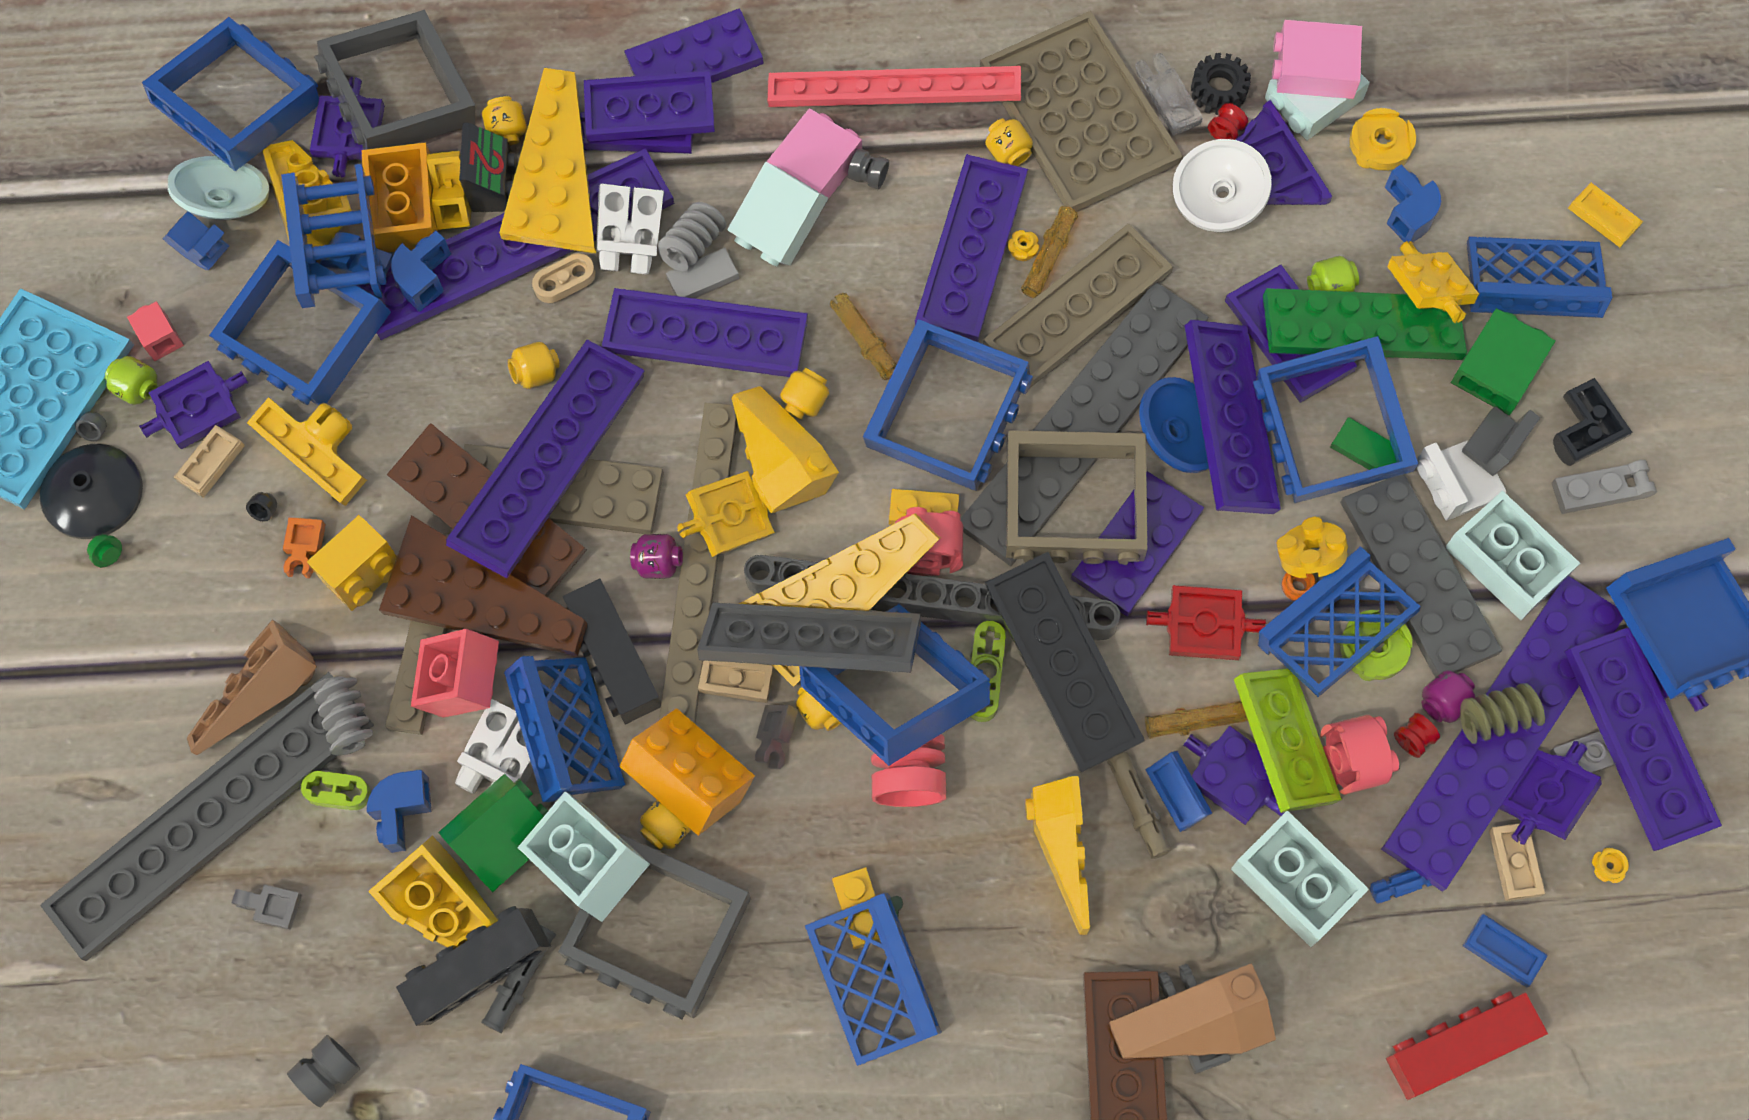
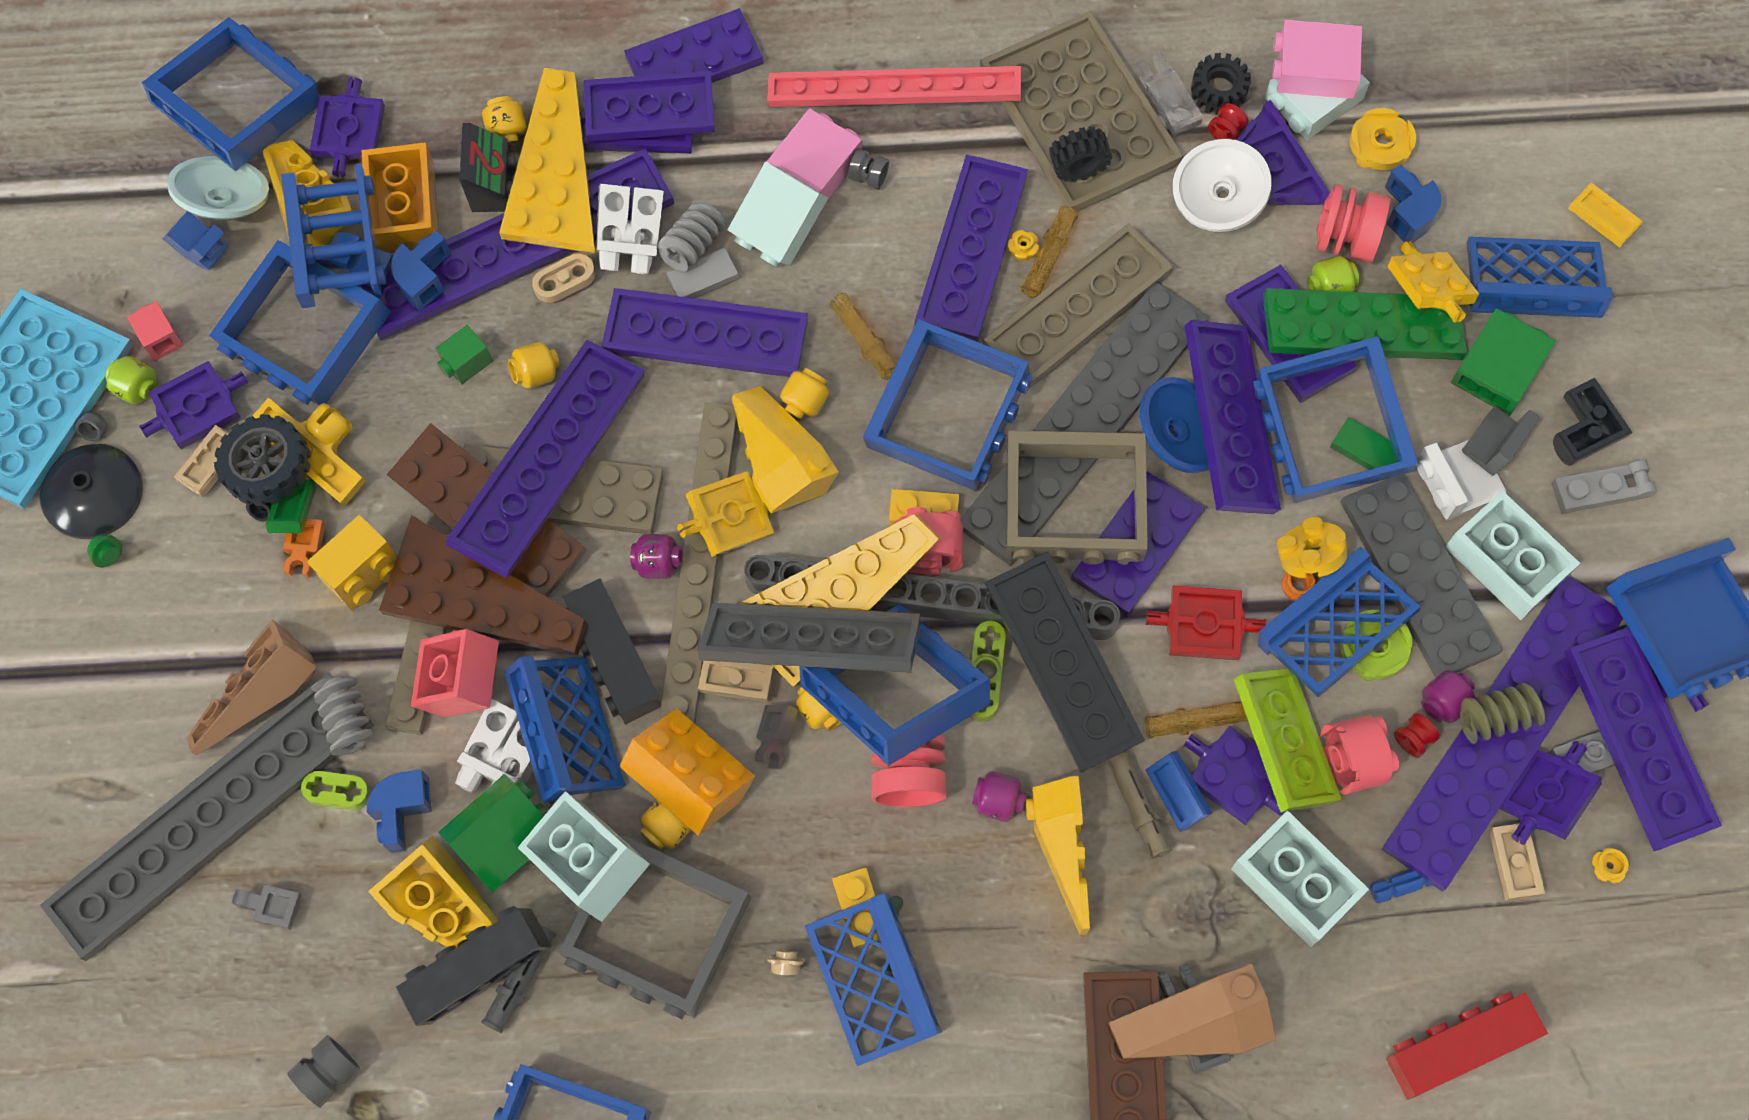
dark grey window [314,10,475,150] -> none
yellow brick [427,151,471,230] -> none
yellow head [985,118,1033,166] -> none
blue tile [1462,914,1548,988] -> none
none -> black wheel [214,414,311,506]
none -> green tile [265,479,316,533]
none -> green brick [436,325,493,384]
none -> tan plate [767,949,805,975]
none -> magenta head [972,771,1026,822]
none -> black tyre [1049,127,1112,182]
none -> coral wheel [1316,184,1390,263]

